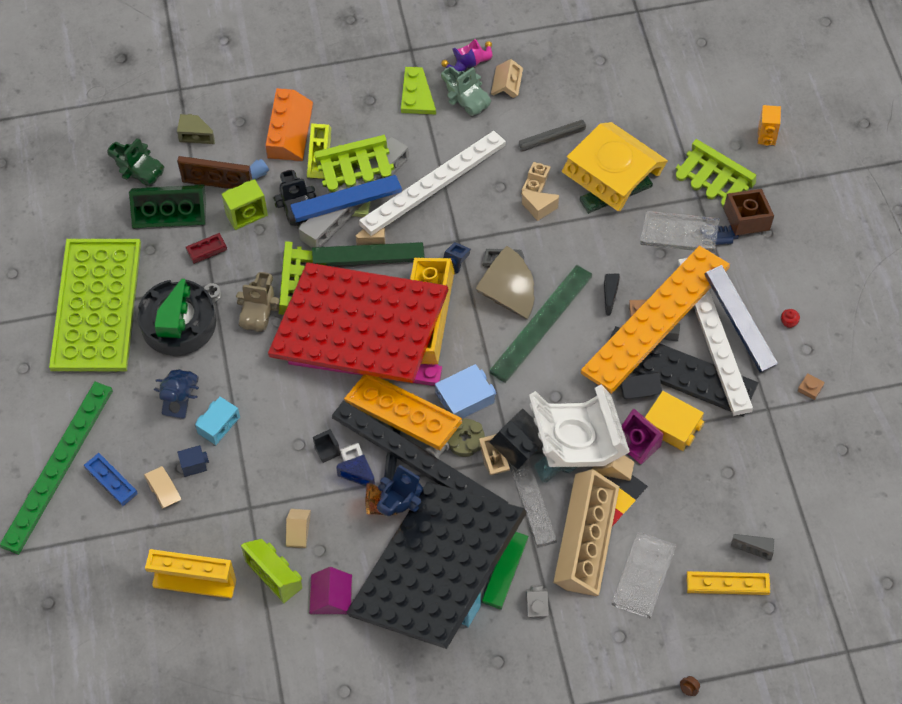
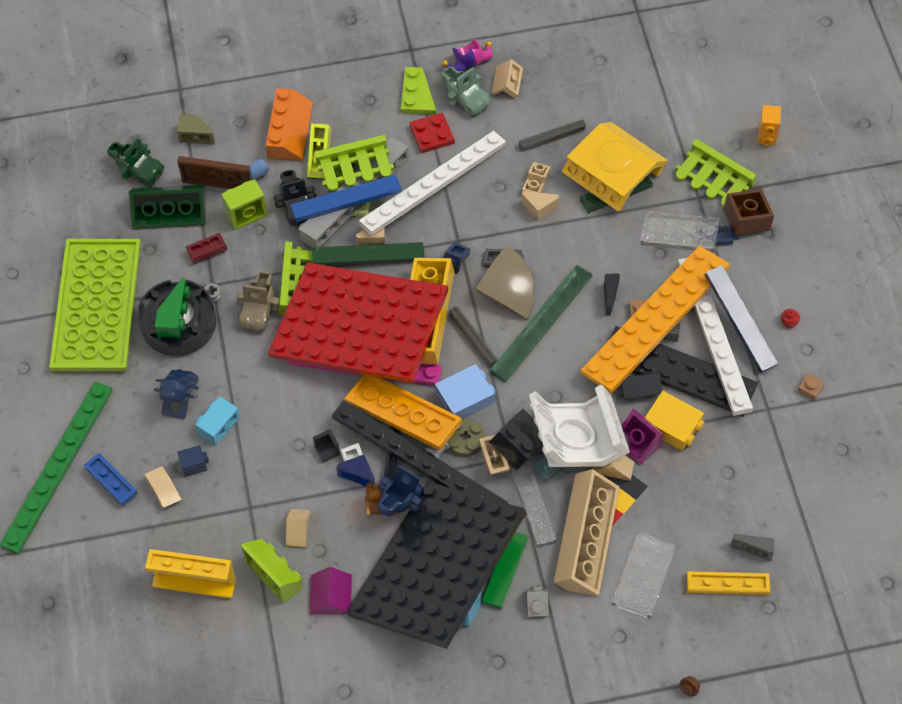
none -> red plate [409,113,455,154]
none -> dark grey axle [449,306,497,366]

